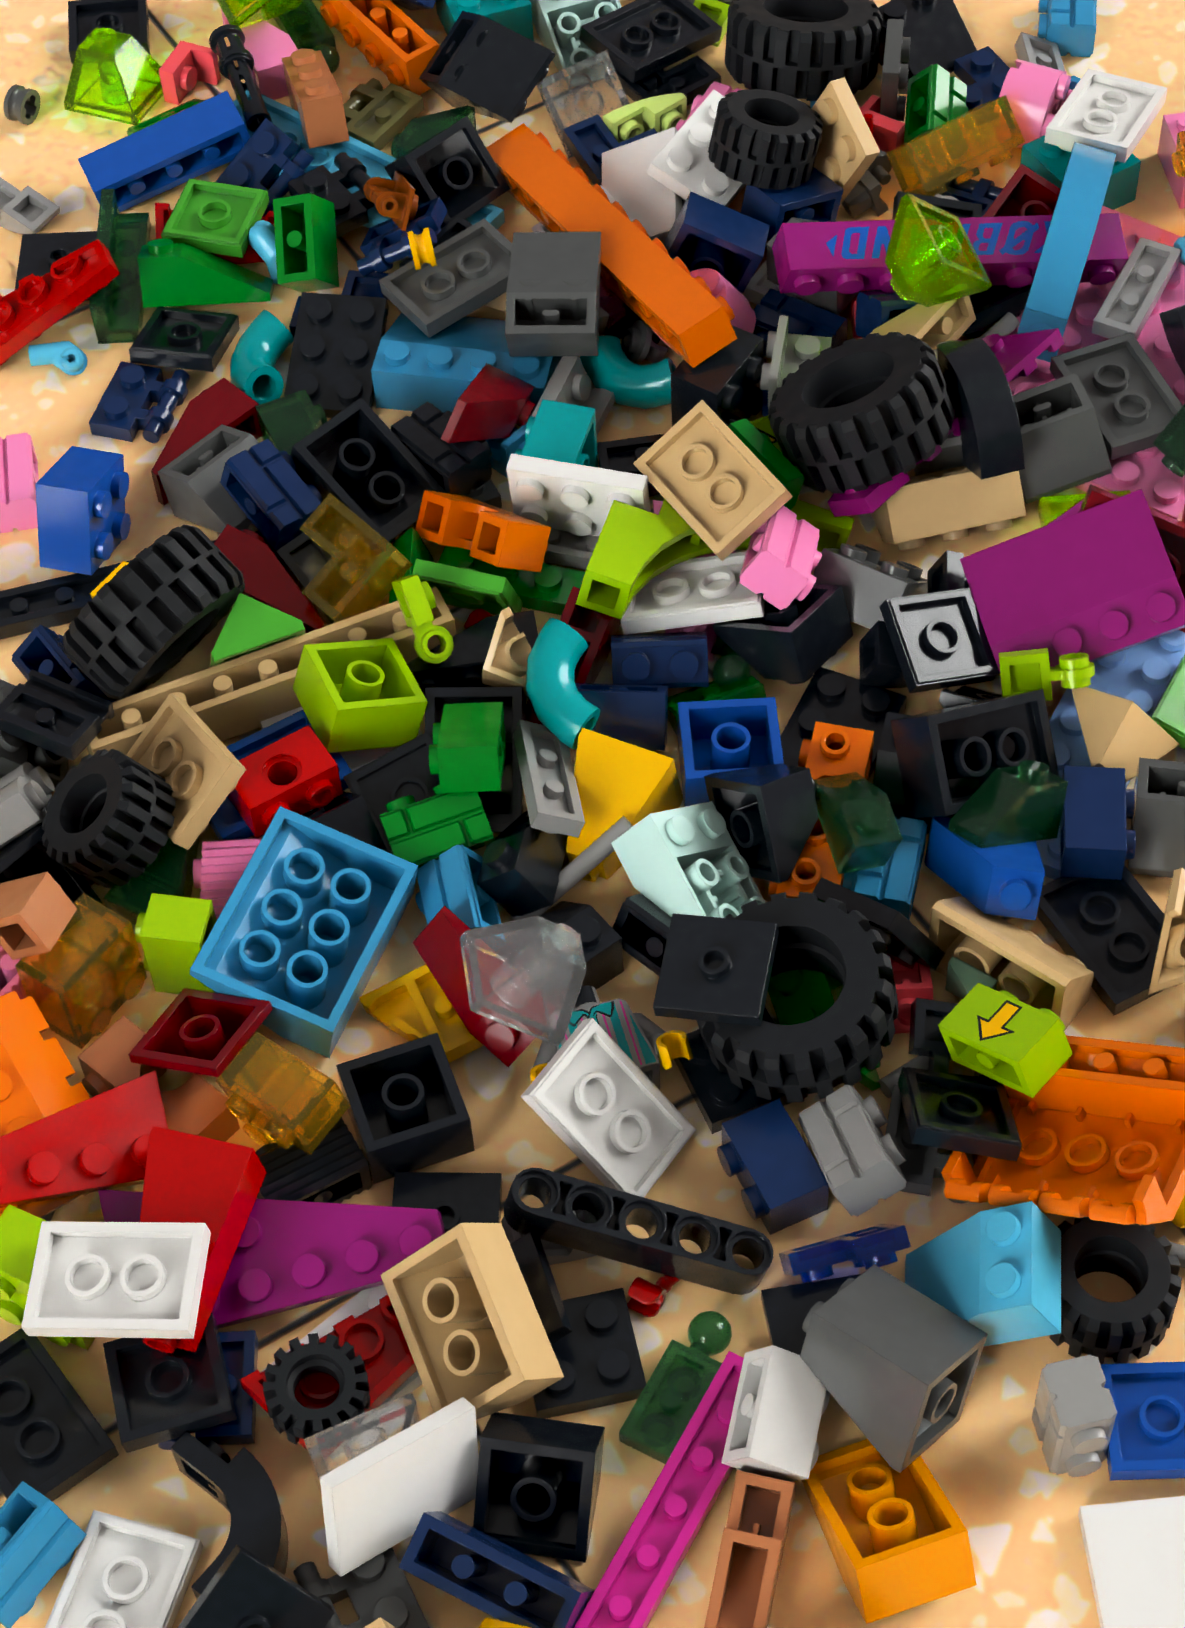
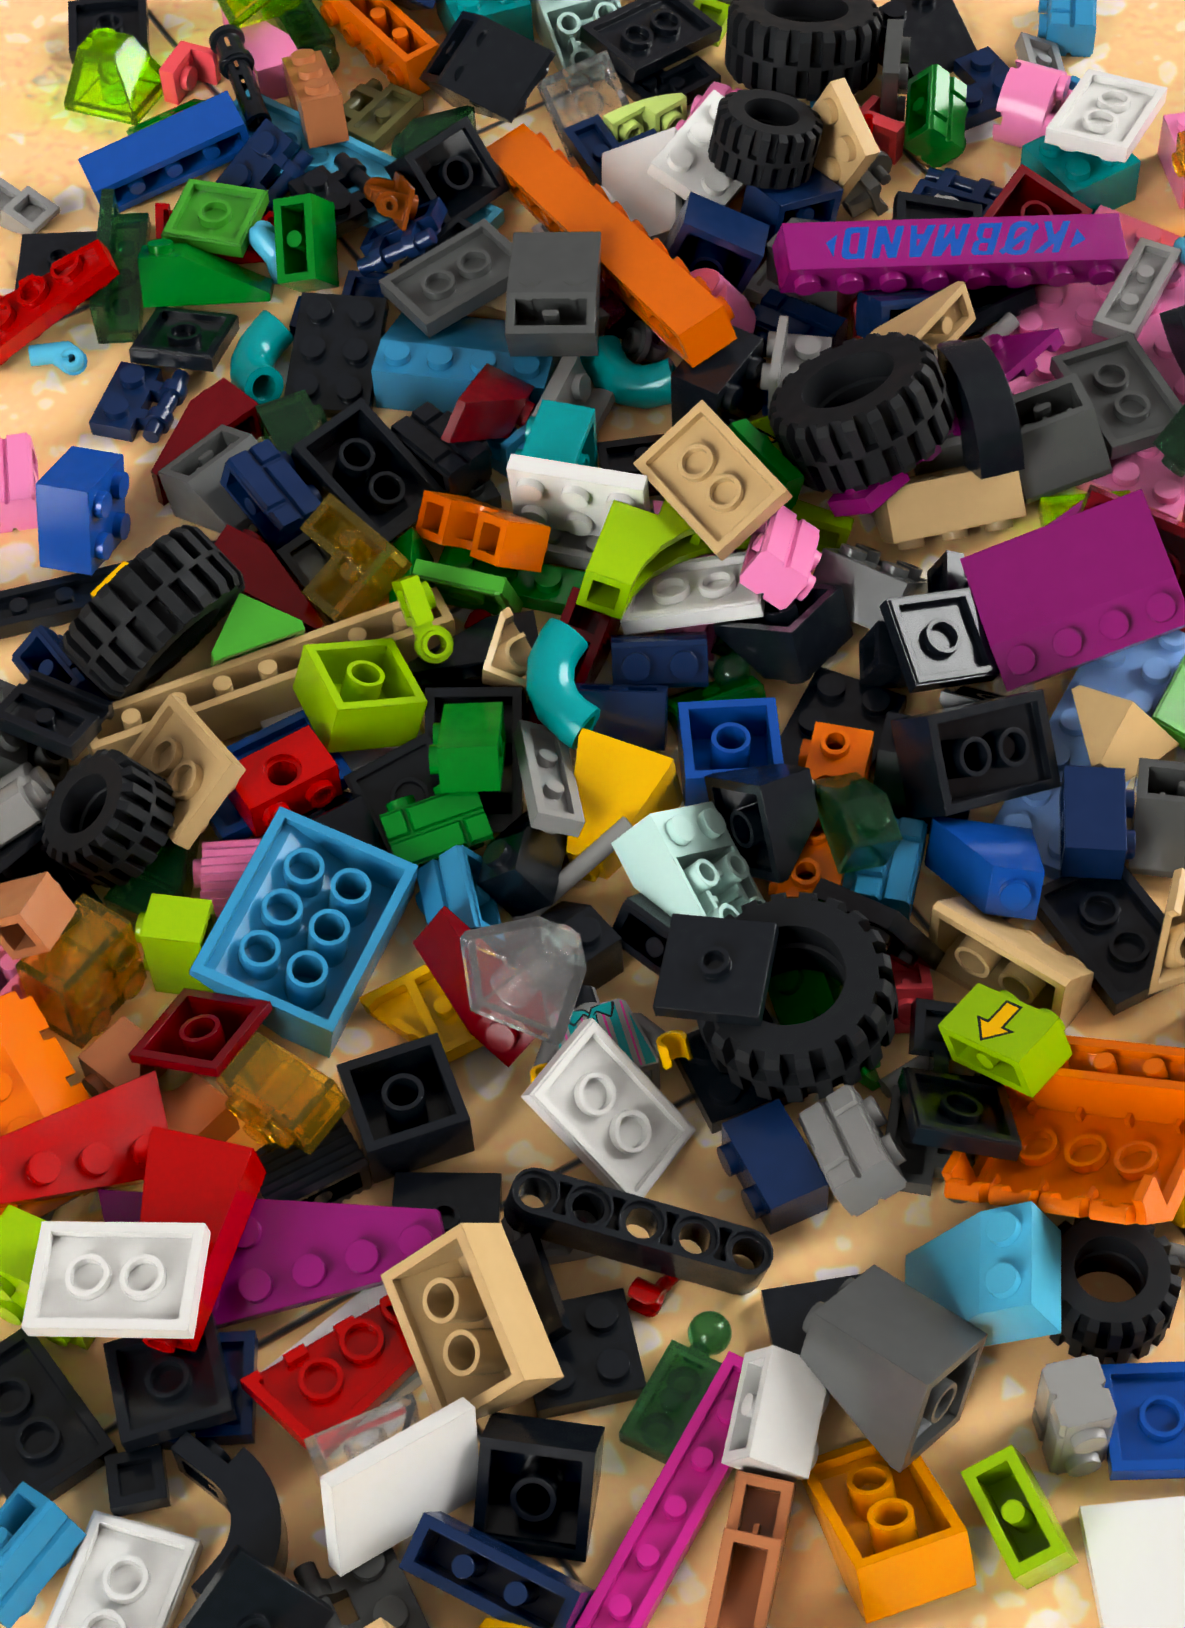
dark grey bush [3,84,40,125] -> none
black tyre [263,1333,370,1449] -> none
yellow bush [407,227,437,270] -> none
clear blue plate [779,1224,911,1283] -> none
clear neon green slope [885,193,992,307] -> none
clear yellow brick [886,95,1025,197] -> none
sand green slope [945,956,997,999] -> none
clear green slope [948,760,1068,848] -> none
lime plate [998,648,1095,701] -> none
dark azure arch [1017,142,1116,362] -> none
none -> black plate [104,1444,171,1517]
none -> lime brick [960,1444,1079,1589]

